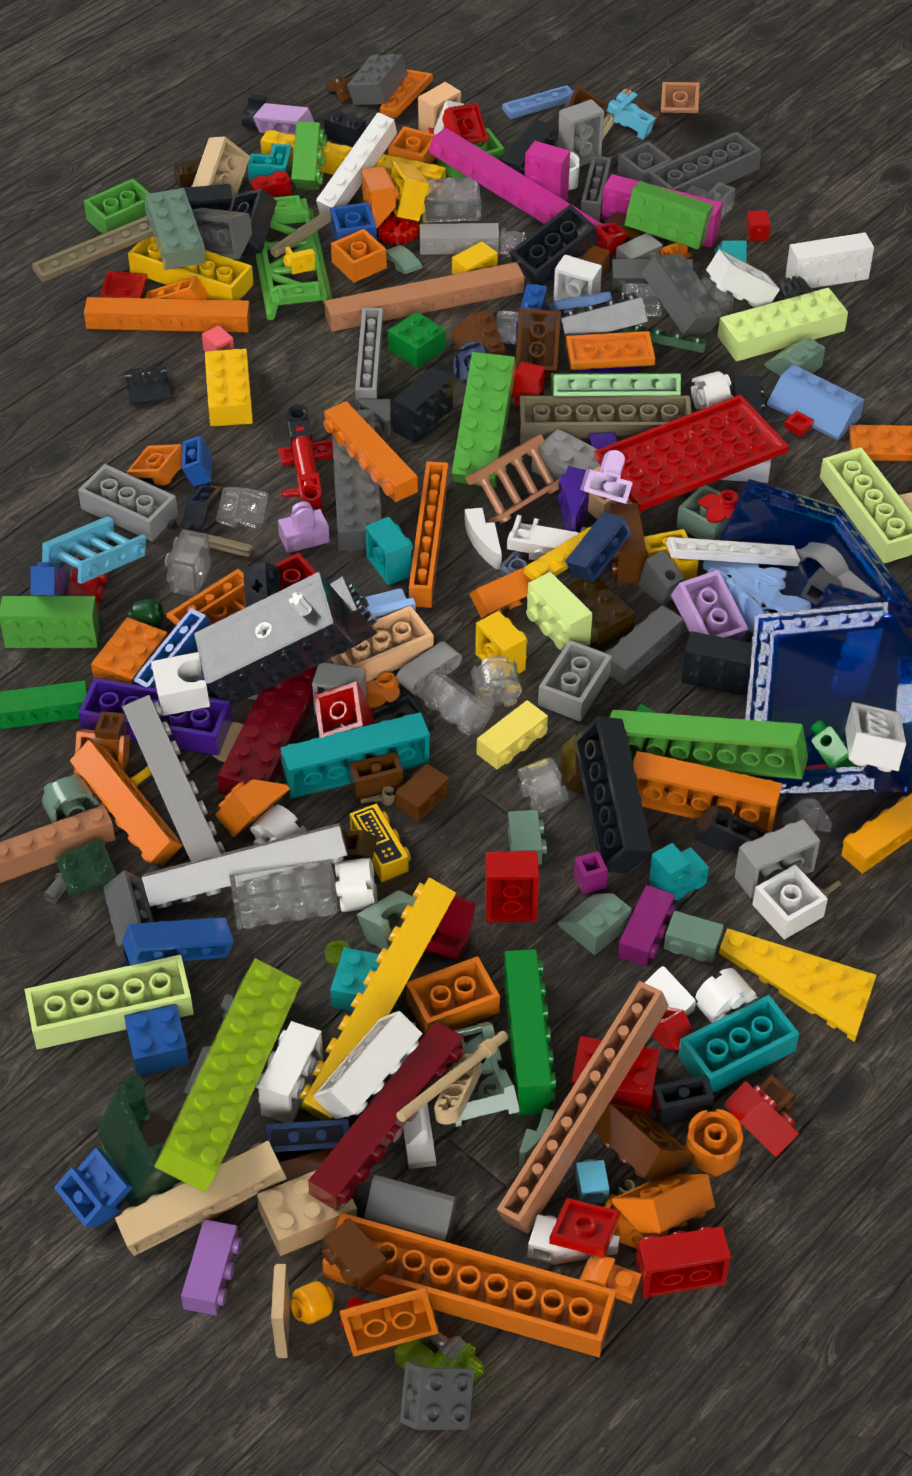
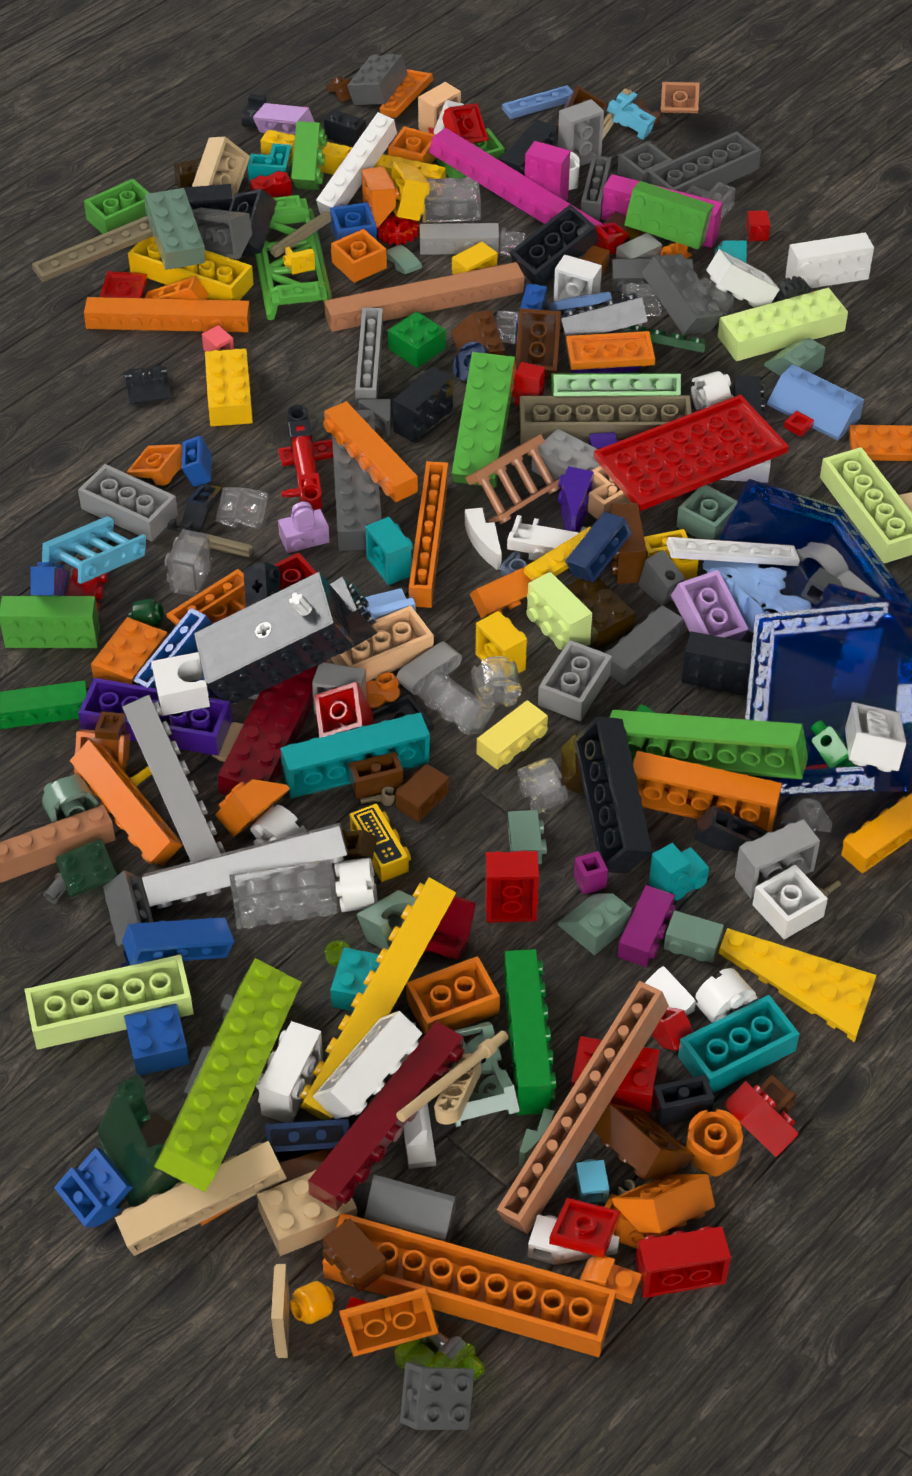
medium lavender brick [181,1220,242,1316] -> none
lavender brick [580,450,633,504] -> none
red plate [698,490,741,523] -> none

